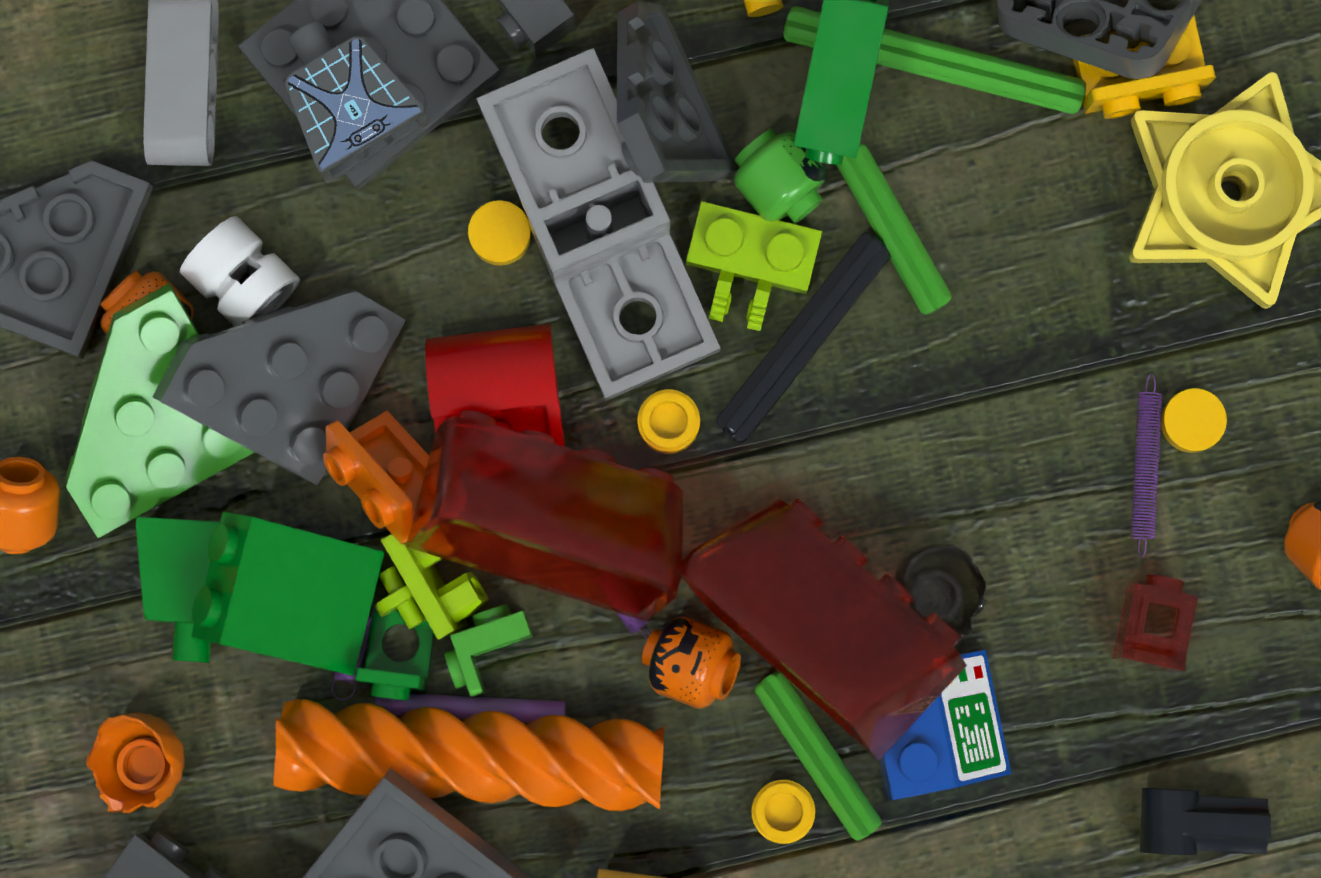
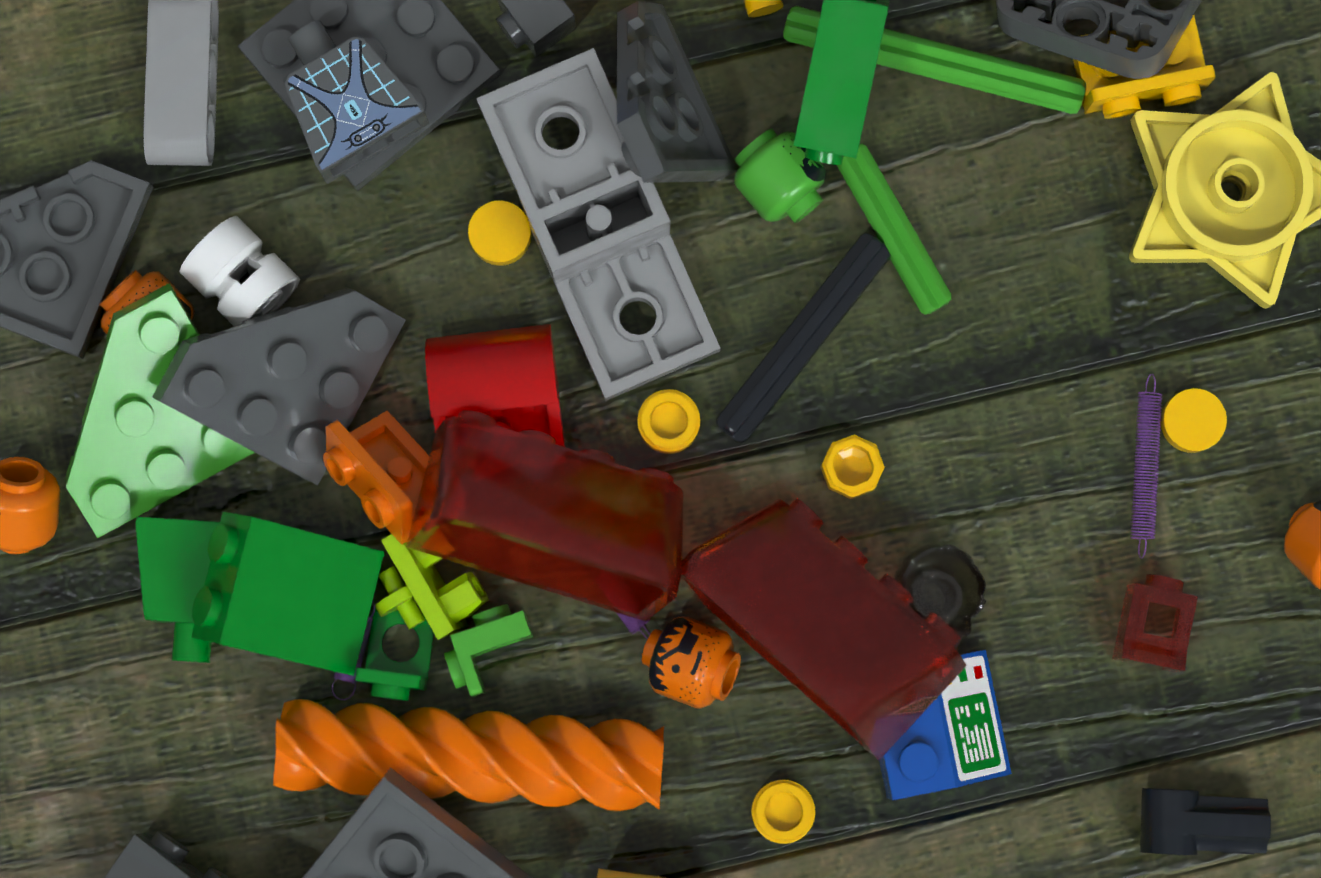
orange hair [86,712,185,813] -> none
medium lavender bar [375,693,566,724] -> none
lime hinge [686,201,822,331] -> none
bright green axle [754,671,882,841] -> none
none -> yellow tile [821,435,885,499]

